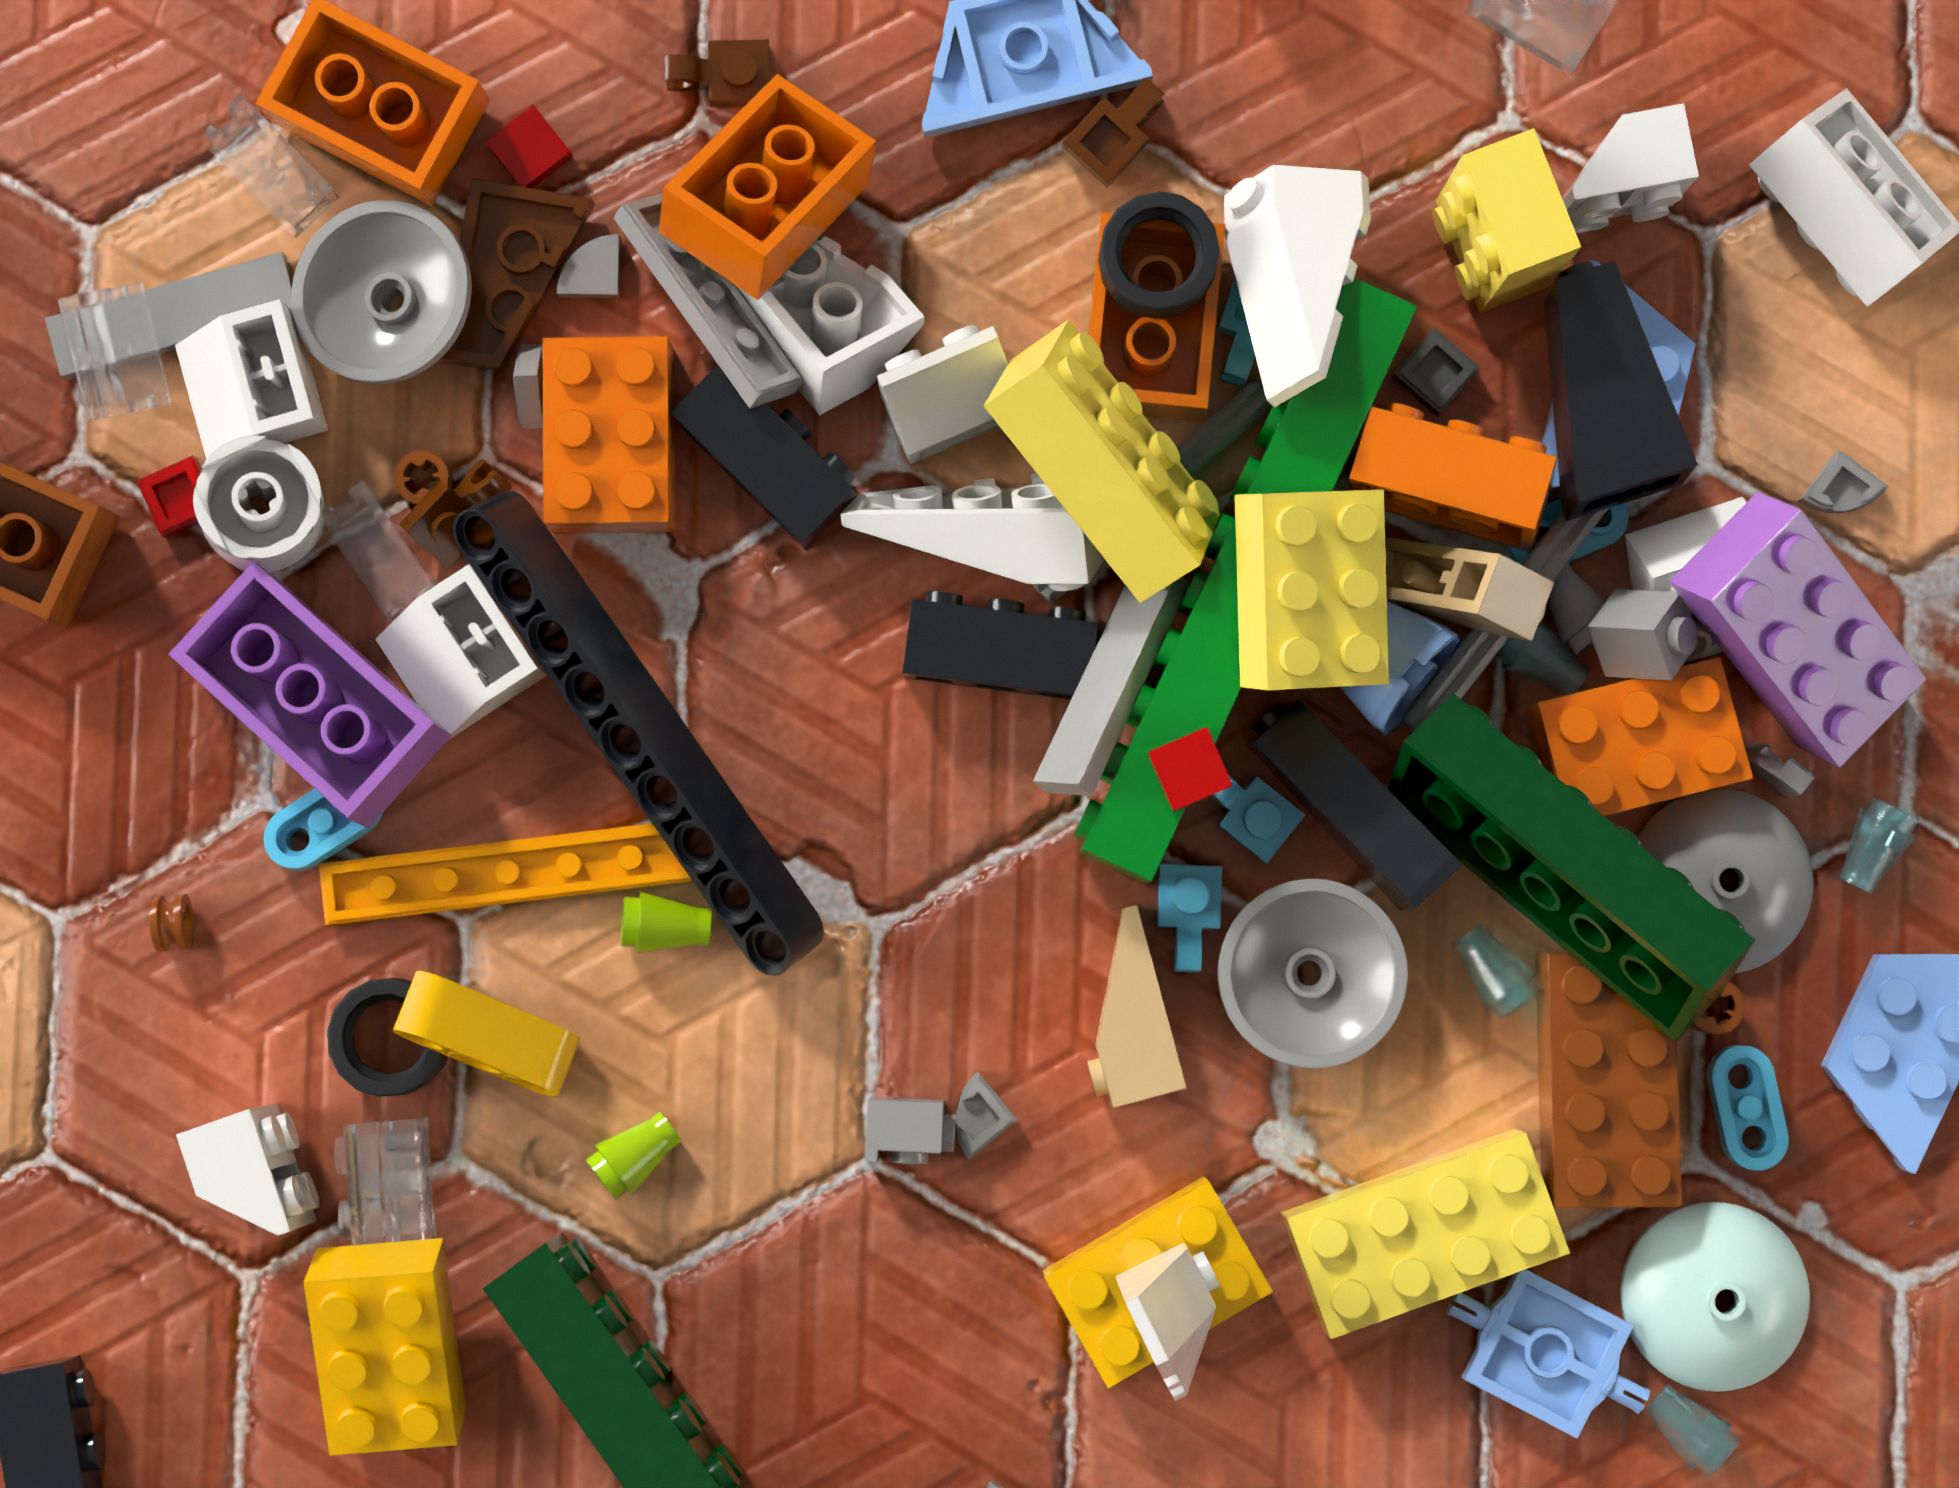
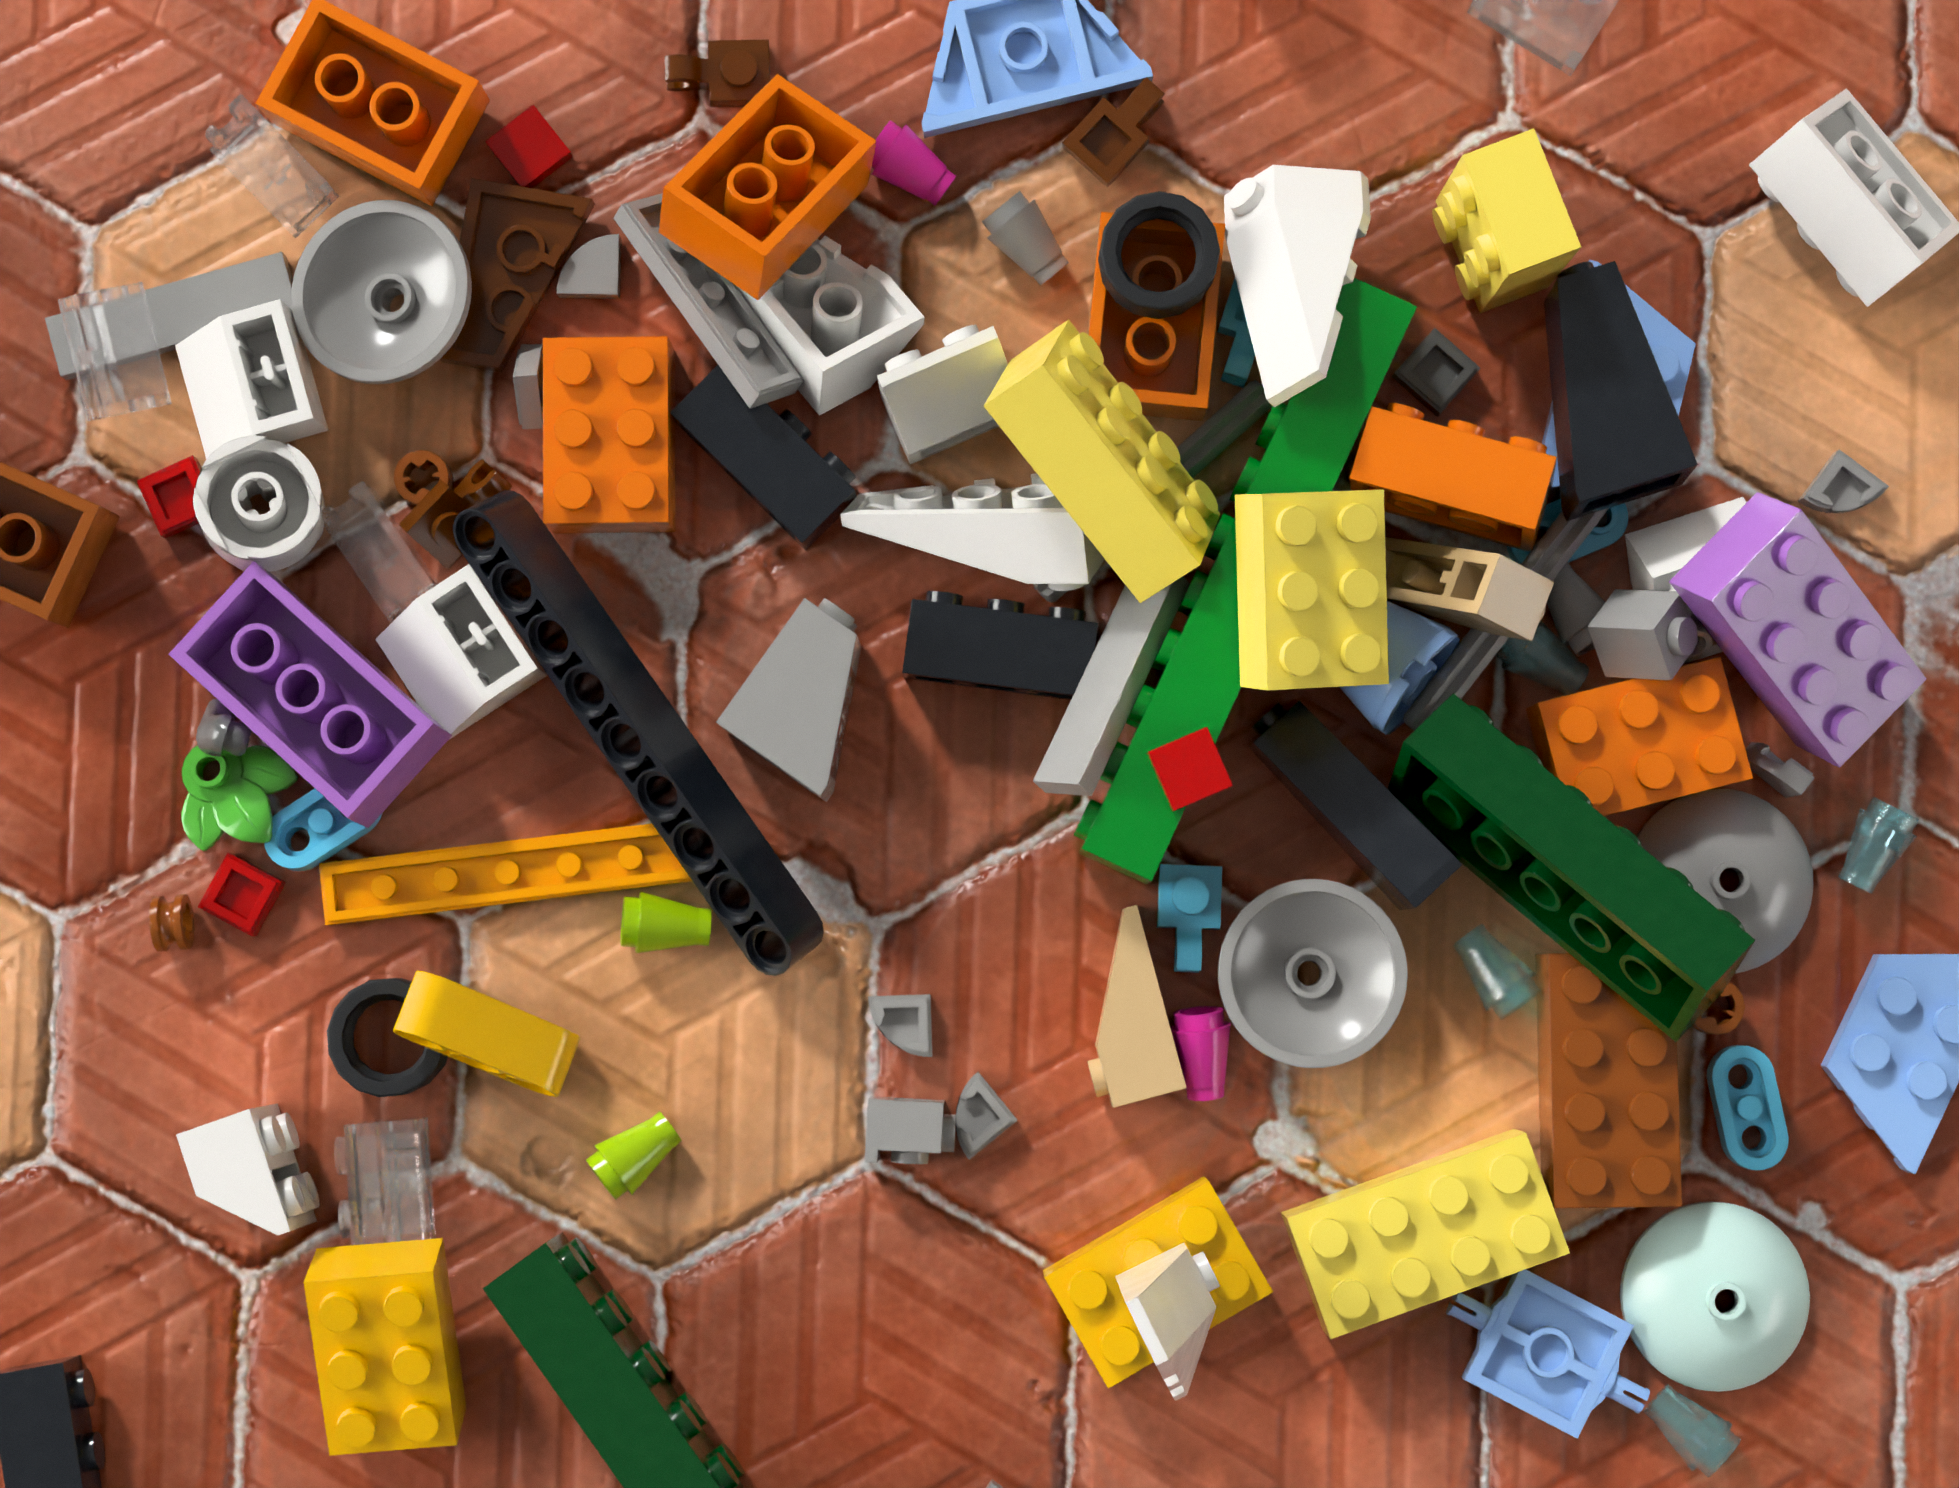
medium azure plate [1209,775,1305,863] -> none
white slope [1563,103,1699,233] -> none
none -> bright green plate [181,745,298,851]
none -> dark grey arm [196,699,252,757]
none -> red tile [198,852,286,936]
none -> light grey slope [716,598,862,802]
none -> light grey tile [868,994,933,1057]
none -> dark pink cone [871,120,956,206]
none -> light grey cone [982,191,1069,286]
none -> dark pink cone [1170,1006,1231,1101]

